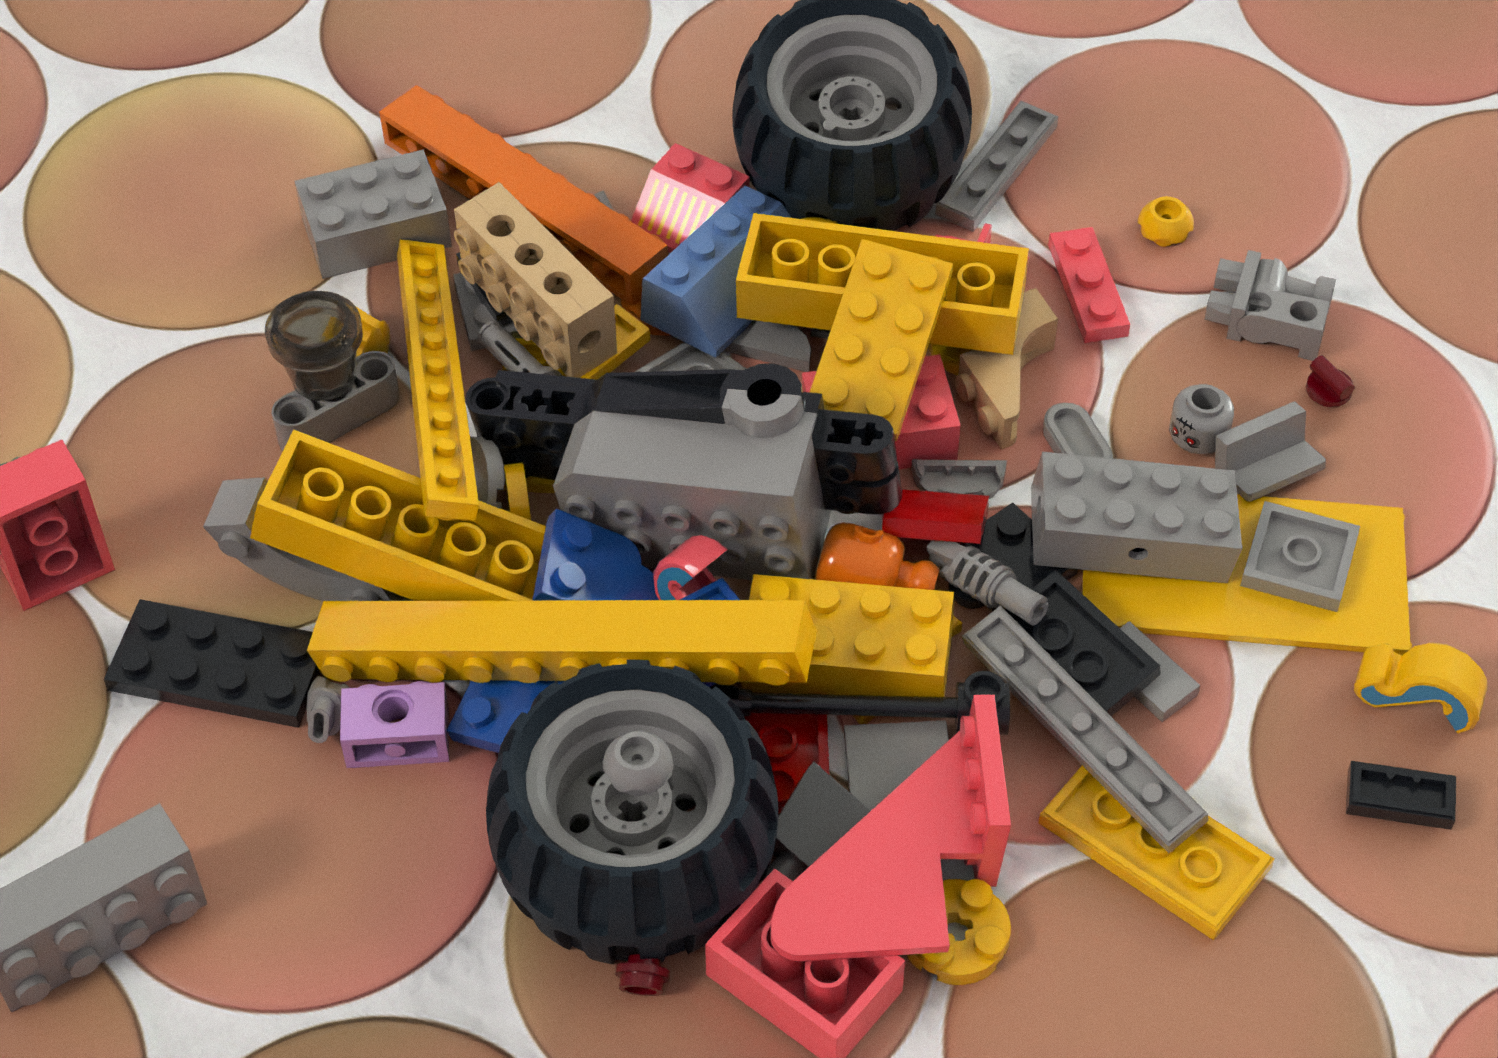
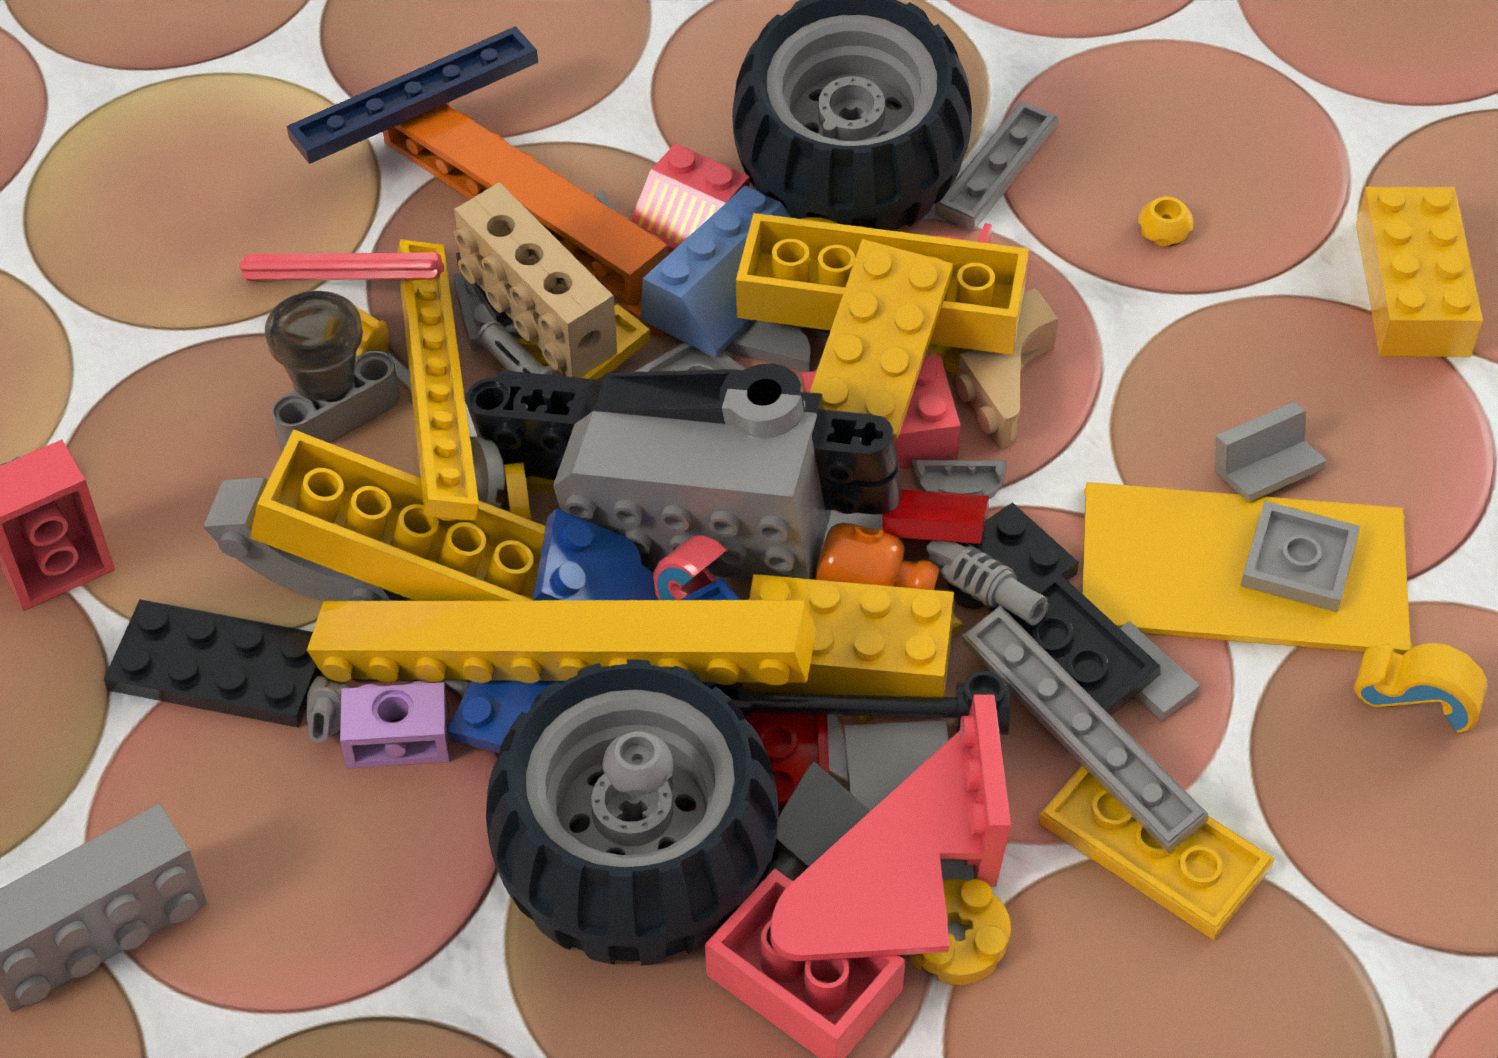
light grey brick [295,149,452,279] -> none
dark red plate [615,954,670,996] -> none
light grey brick [1031,452,1242,583] -> none
light grey tile [1043,403,1113,458] -> none
coral plate [1048,227,1130,343] -> none
light grey head [1169,384,1235,454] -> none
light grey hips [1205,250,1336,361] -> none
dark red plate [1306,355,1355,407] -> none
black plate [1346,761,1456,830] -> none
none -> coral axle [239,252,444,281]
none -> dark blue plate [286,26,538,164]
none -> yellow brick [1356,187,1483,357]

